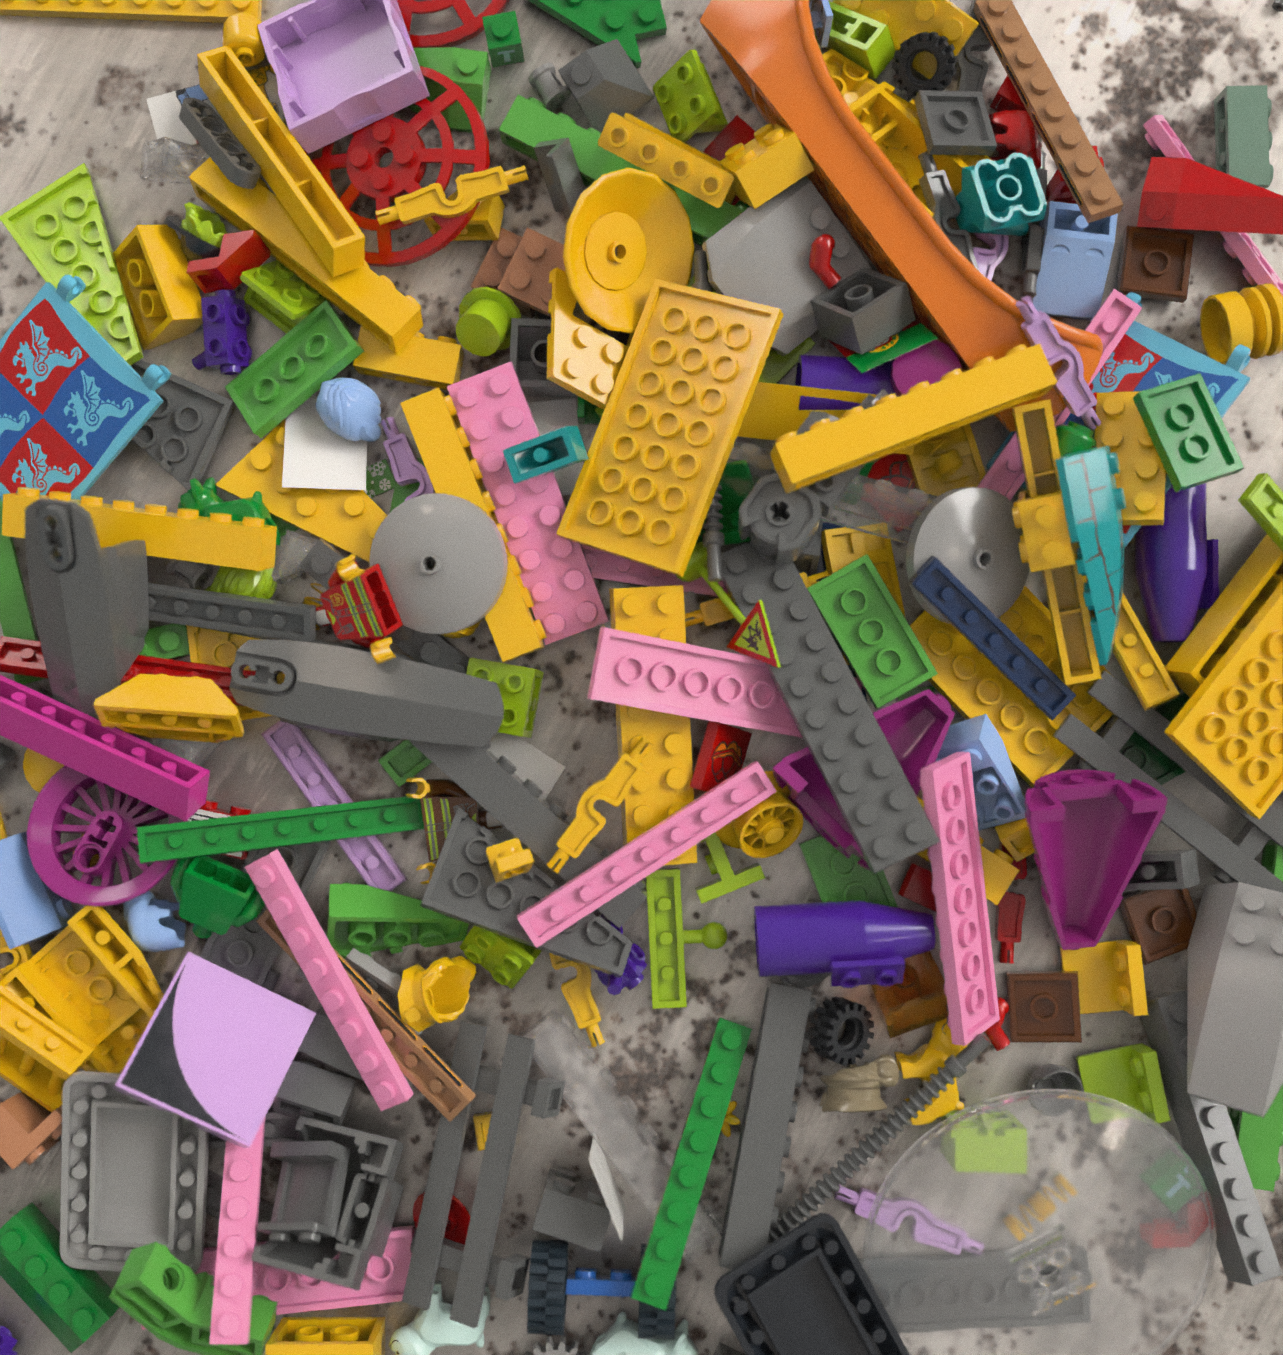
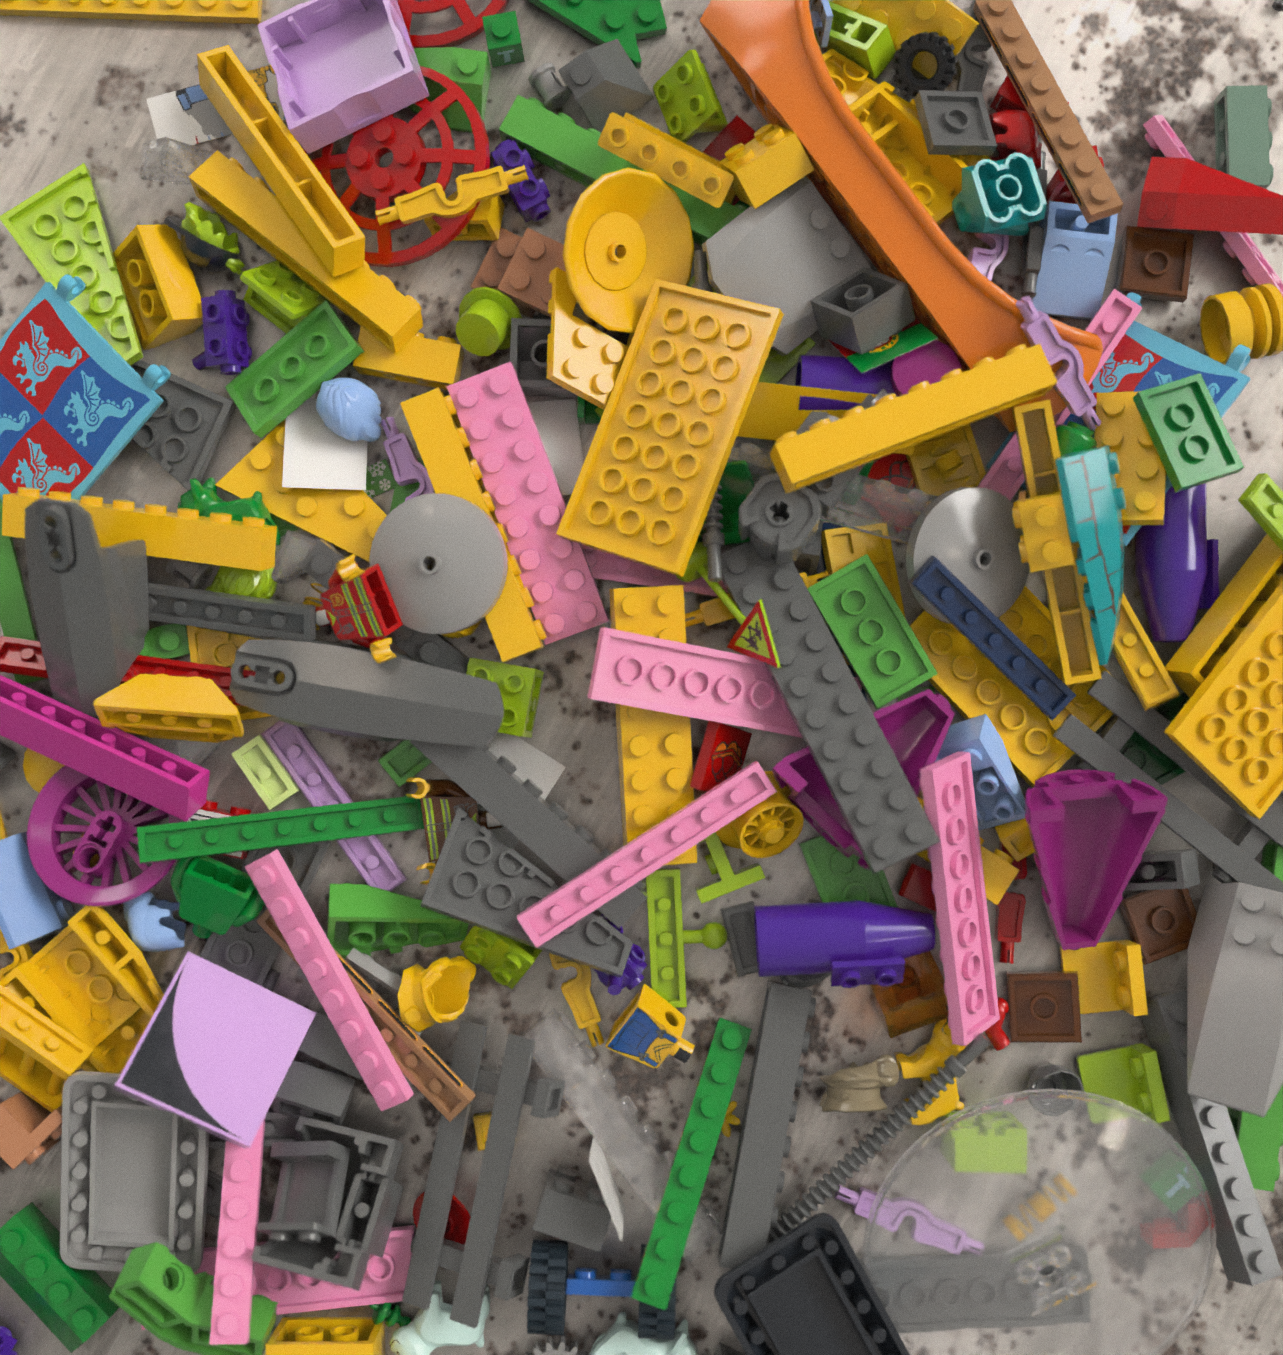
dark grey beam [179,98,261,189] -> none
red slope [186,230,271,293] -> none
yellow head [222,13,266,67] -> none
yellow bracket [486,838,534,882] -> none
teal slope [502,426,589,484] -> none
dark grey panel [534,137,585,220] -> none
yellow piece [547,737,654,873] -> none
red arm [808,234,842,289] -> none
black tyre [809,997,874,1065] -> none
dark grey piece [918,151,980,272] -> none
none -> yellowish green plate [231,735,301,810]
none -> green hair [369,1302,412,1327]
none -> dark purple brick [489,139,551,223]
none -> torso [605,984,695,1068]
none -> dark grey tile [720,901,758,977]

